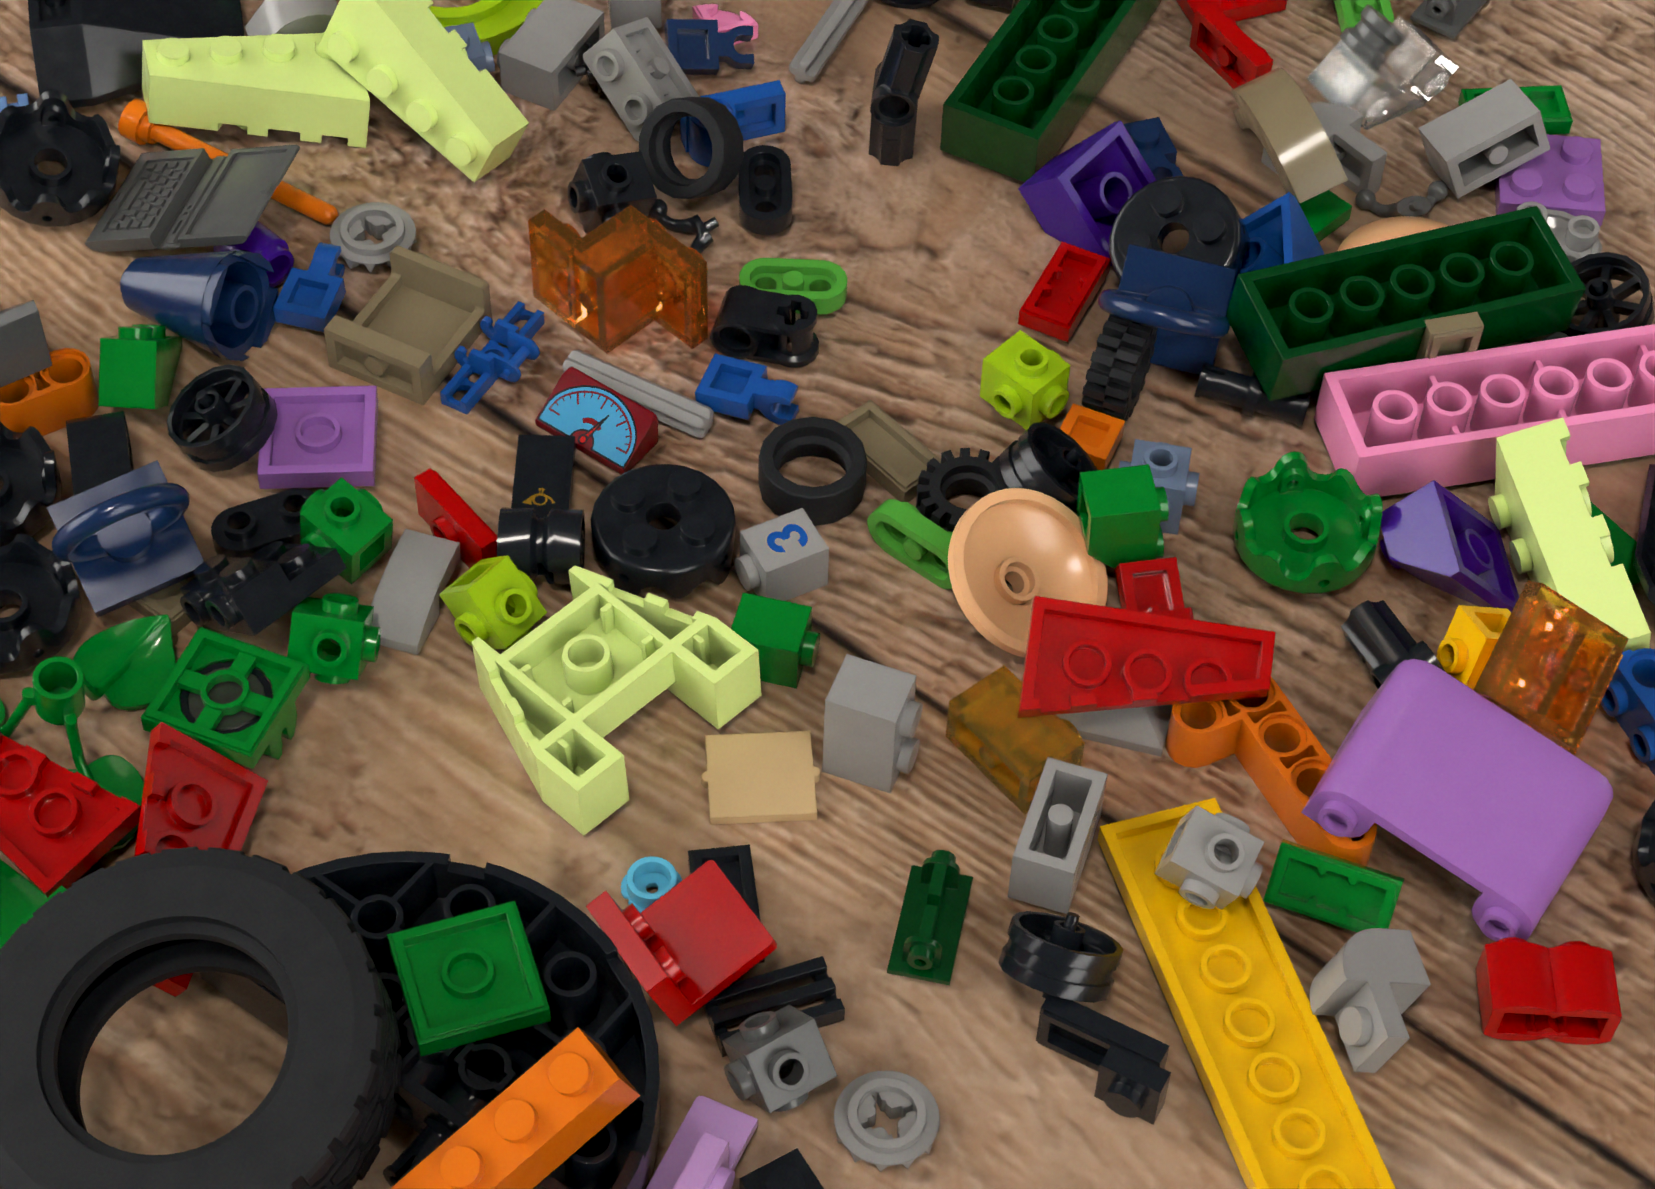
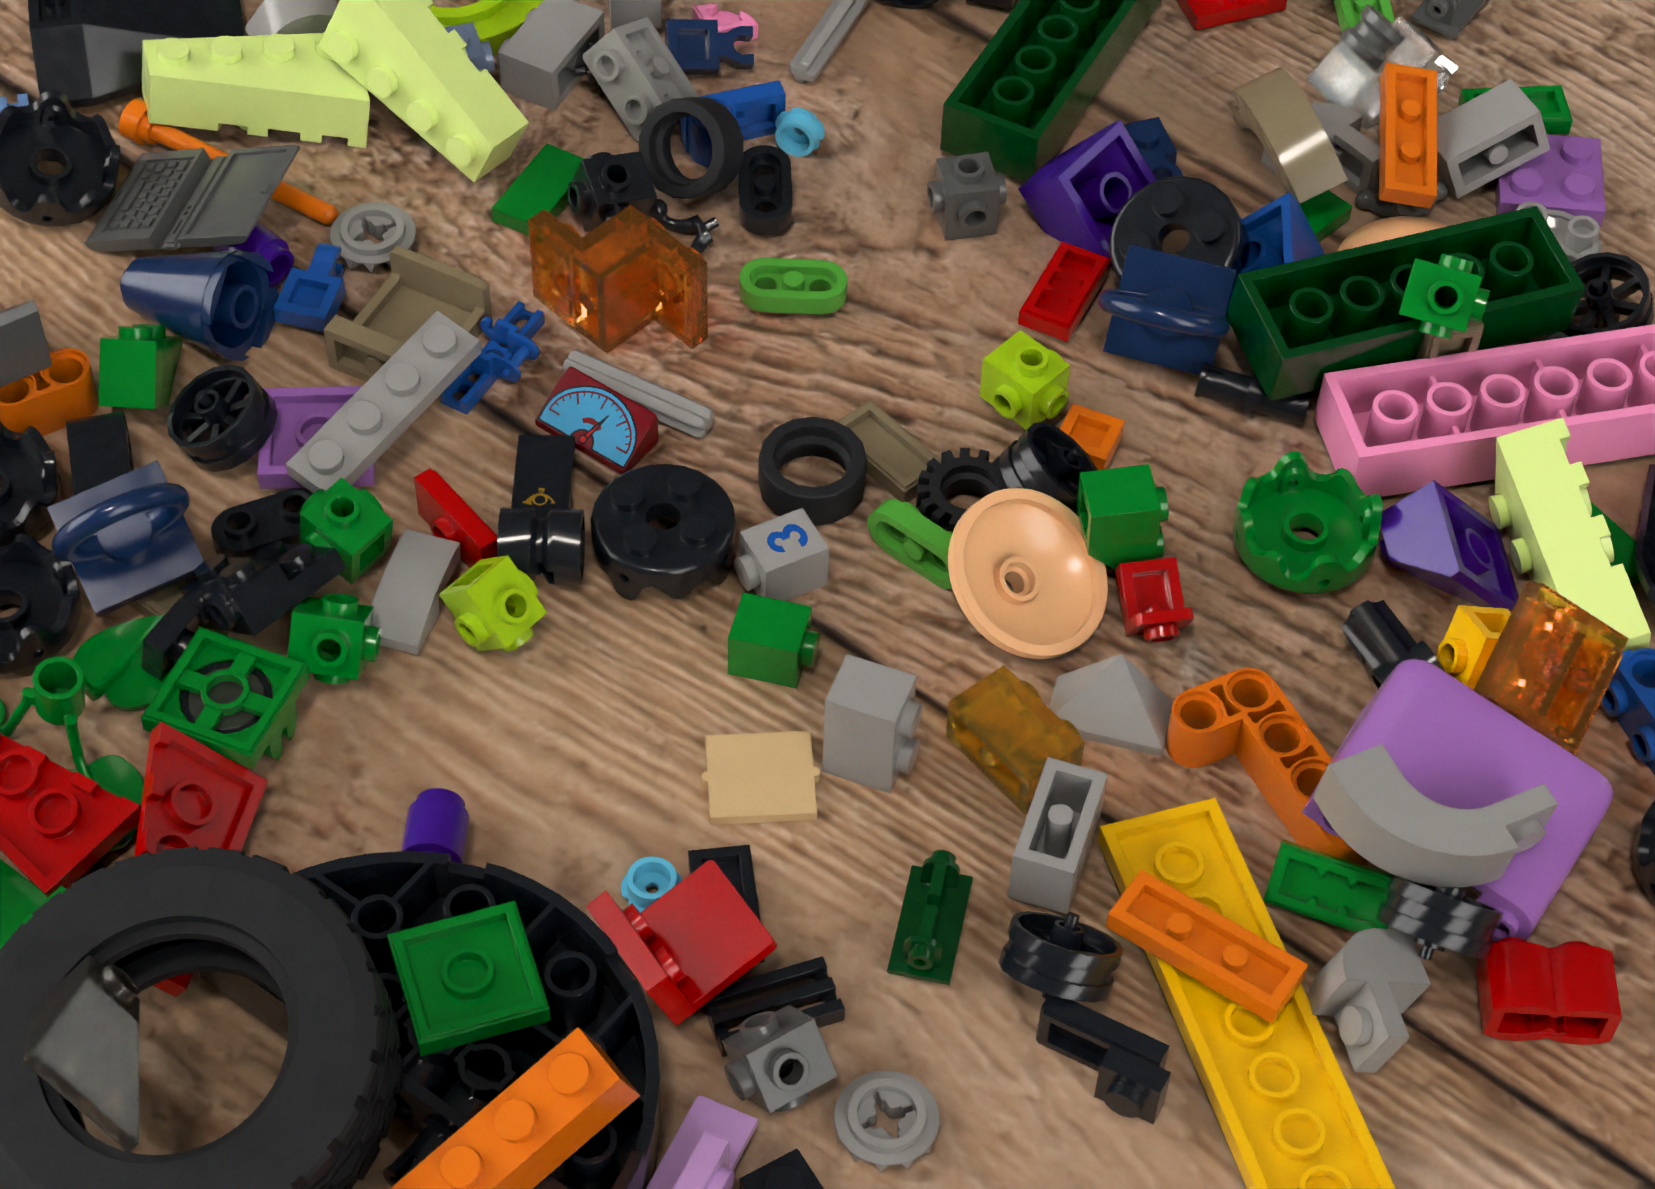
yellowish green wedge [472,566,762,836] -> none
blue plate [695,353,799,425] -> none
black piece [710,285,819,368] -> none
black piece [869,19,939,166] -> none
red wing [1017,596,1276,718] -> none
black tyre [1082,314,1157,421] -> none
sand blue brick [1119,439,1200,535] -> none
light grey brick [1154,805,1264,909] -> none
red plate [1189,1,1273,89] -> none
none -> clear smoke slope [23,954,140,1153]
none -> black plate [141,598,200,681]
none -> light grey plate [286,311,482,493]
none -> dark purple brick [401,788,470,863]
none -> green tile [491,143,585,240]
none -> medium azure plate [775,107,825,157]
none -> dark grey brick [927,152,1007,241]
none -> orange plate [1106,869,1308,1024]
none -> light grey arch [1313,744,1558,888]
none -> black wheel [1376,874,1504,961]
none -> orange plate [1379,62,1437,209]
none -> green brick [1399,253,1490,340]

